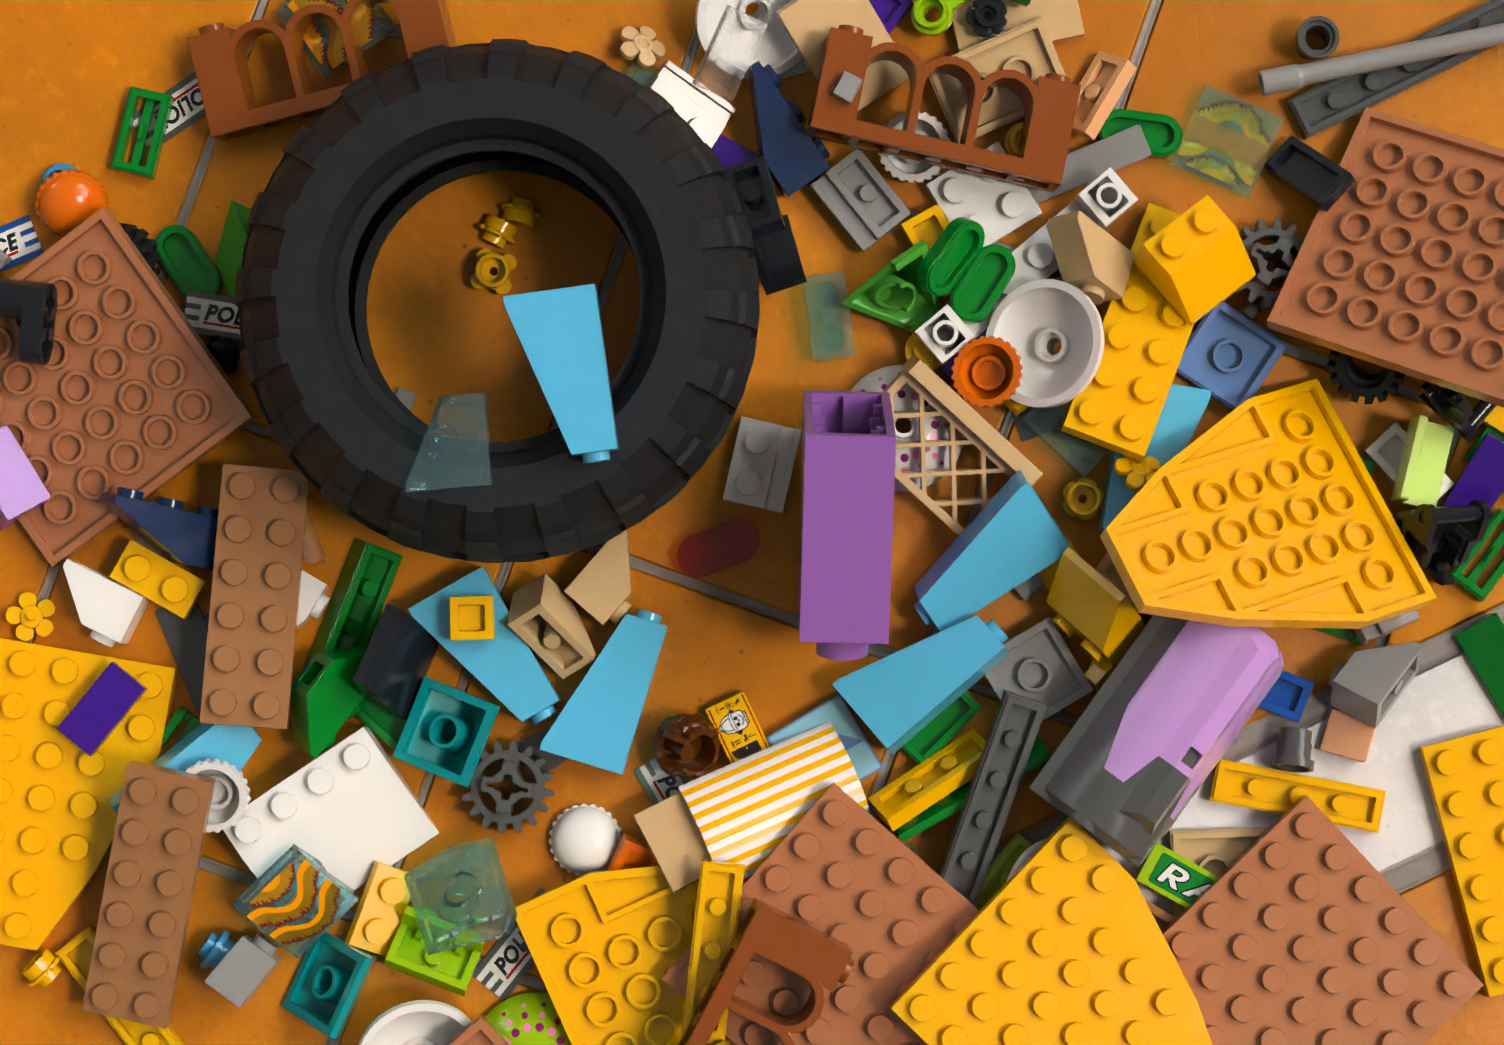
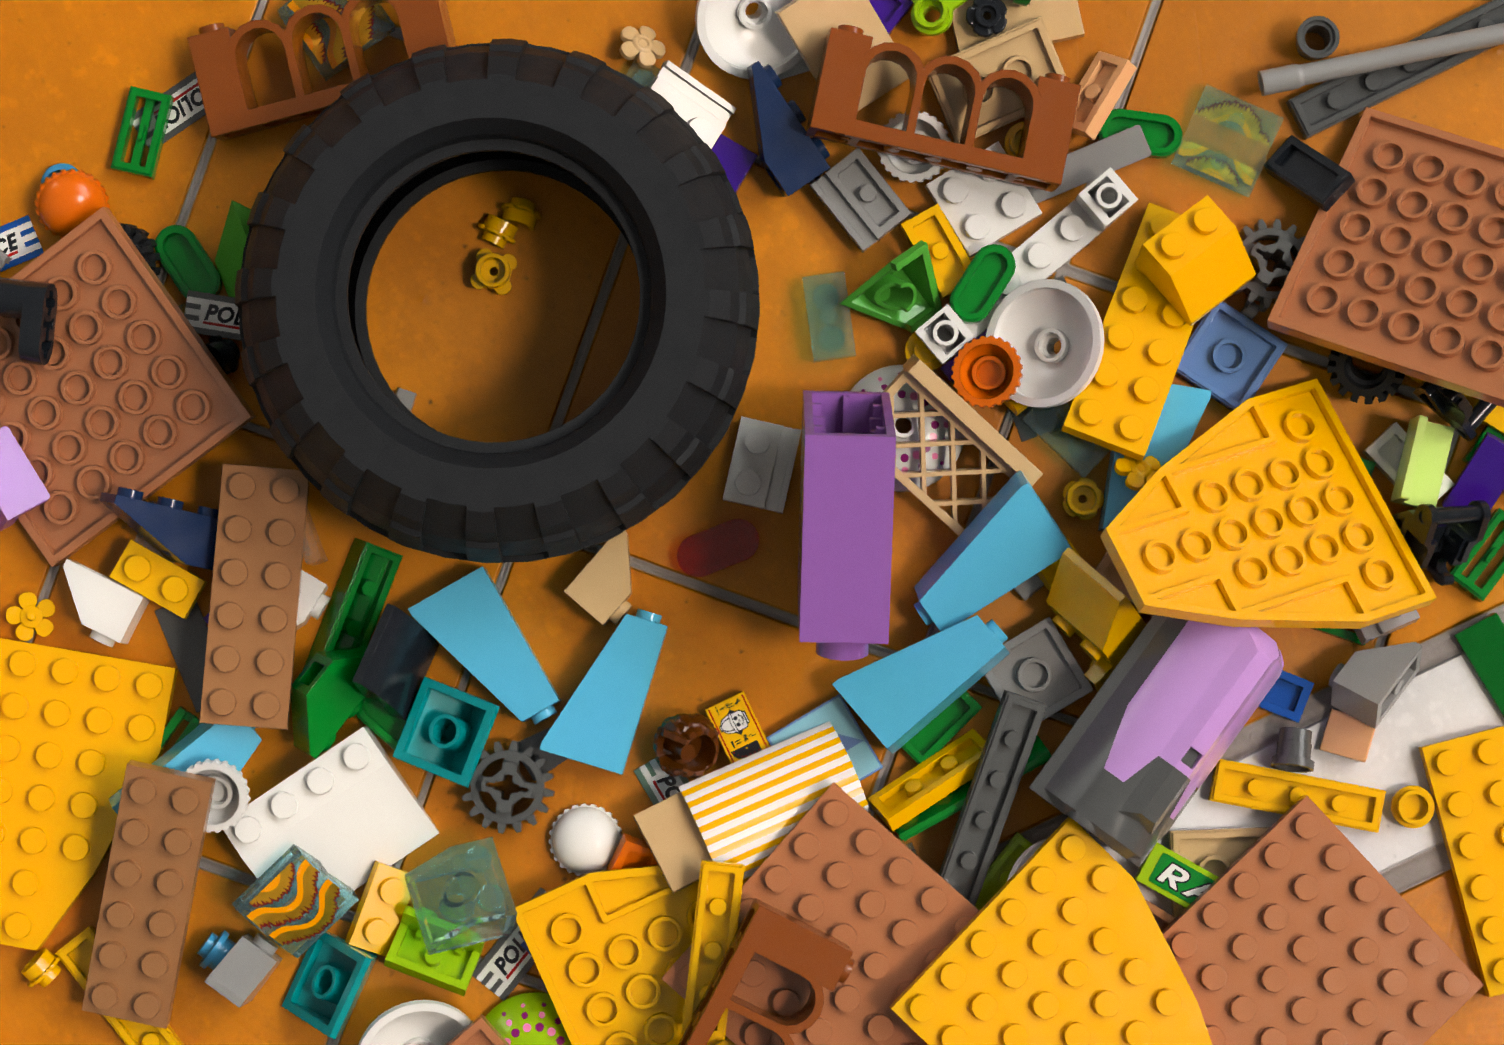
dark purple tile [57,662,147,756] -> none
clear light blue slope [405,393,492,493] -> none
yellow plate [449,596,495,641] -> none
medium azure slope [503,284,619,464] -> none
tan slope [507,573,596,679] -> none
clear tile [692,5,768,102] -> none
black panel [724,156,807,295] -> none
light grey piece [831,71,863,105] -> none
green tile [917,217,985,296] -> none
tan slope [1046,211,1135,305] -> none
none -> yellow plate [1391,785,1435,828]

